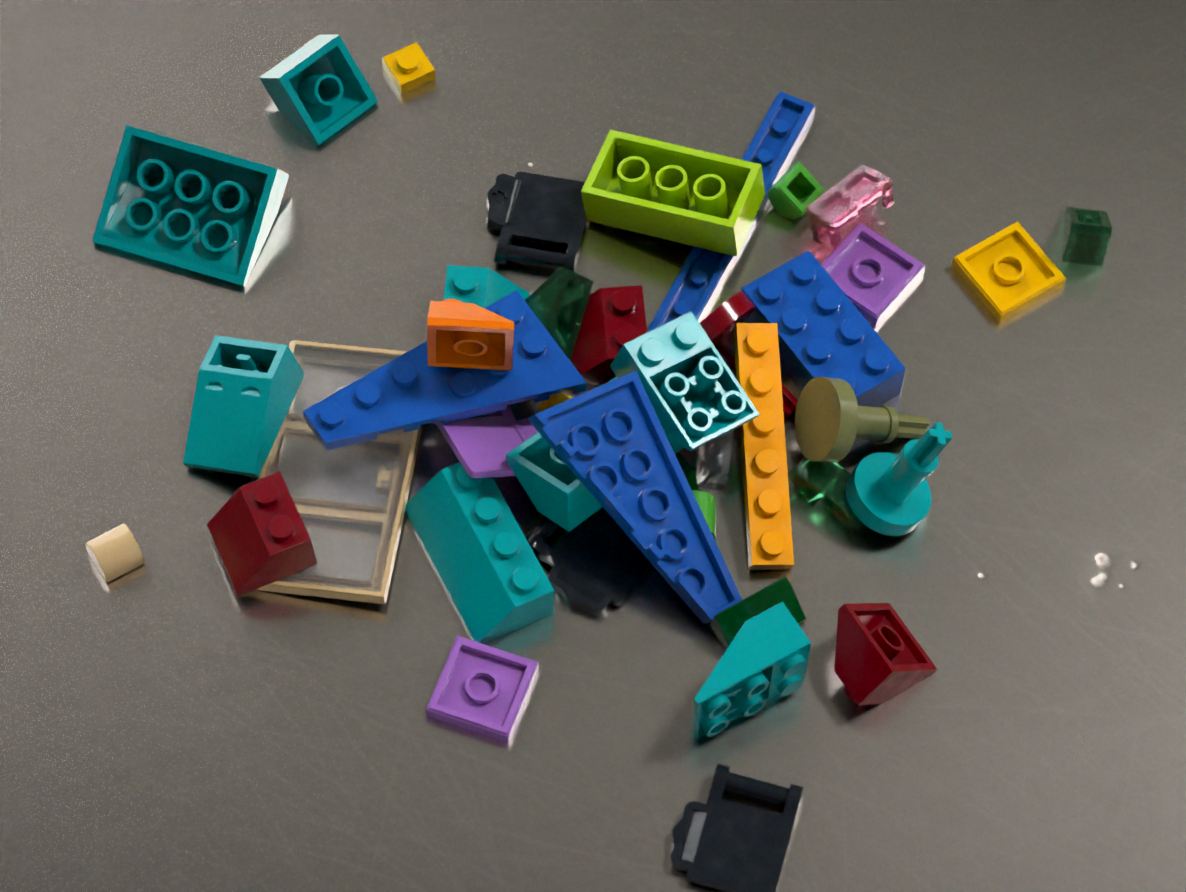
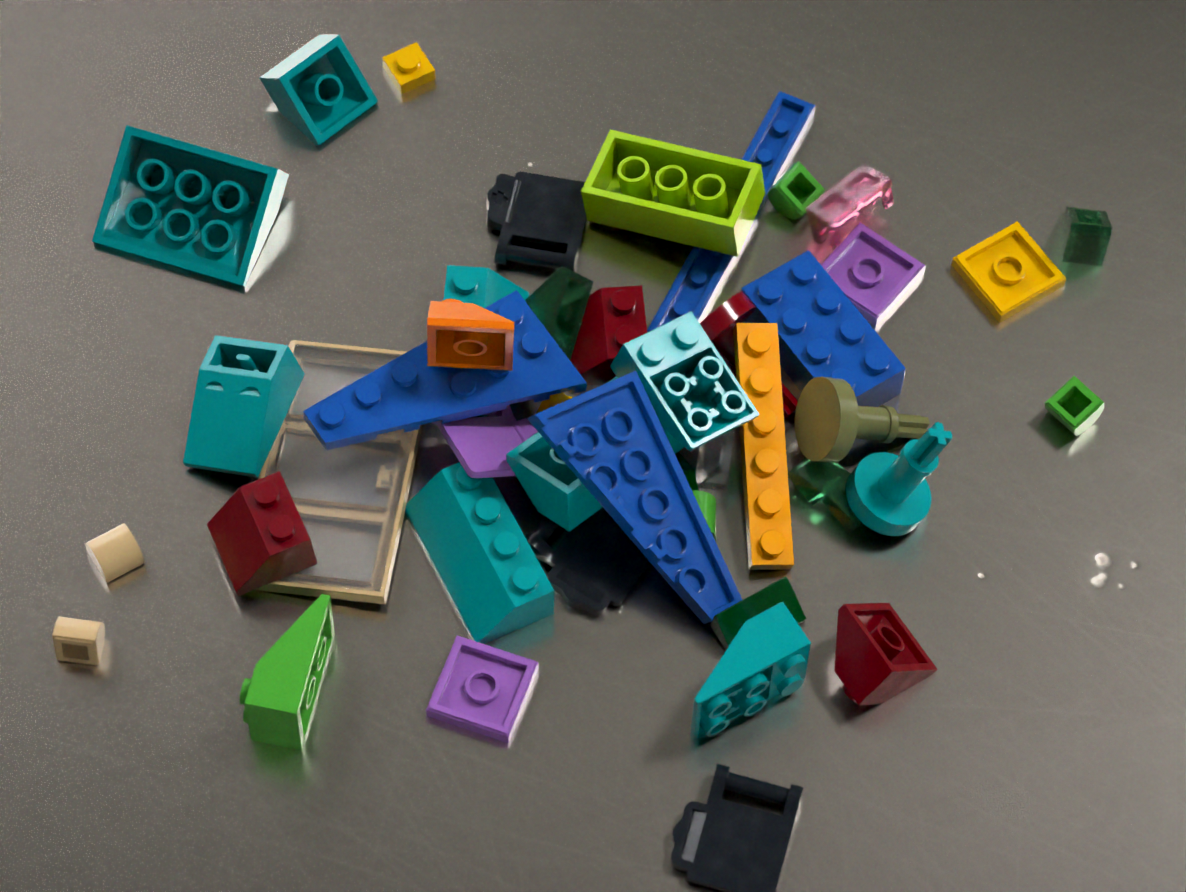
none -> tan brick [52,617,105,665]
none -> bright green slope [240,594,335,750]
none -> bright green brick [1045,376,1104,436]

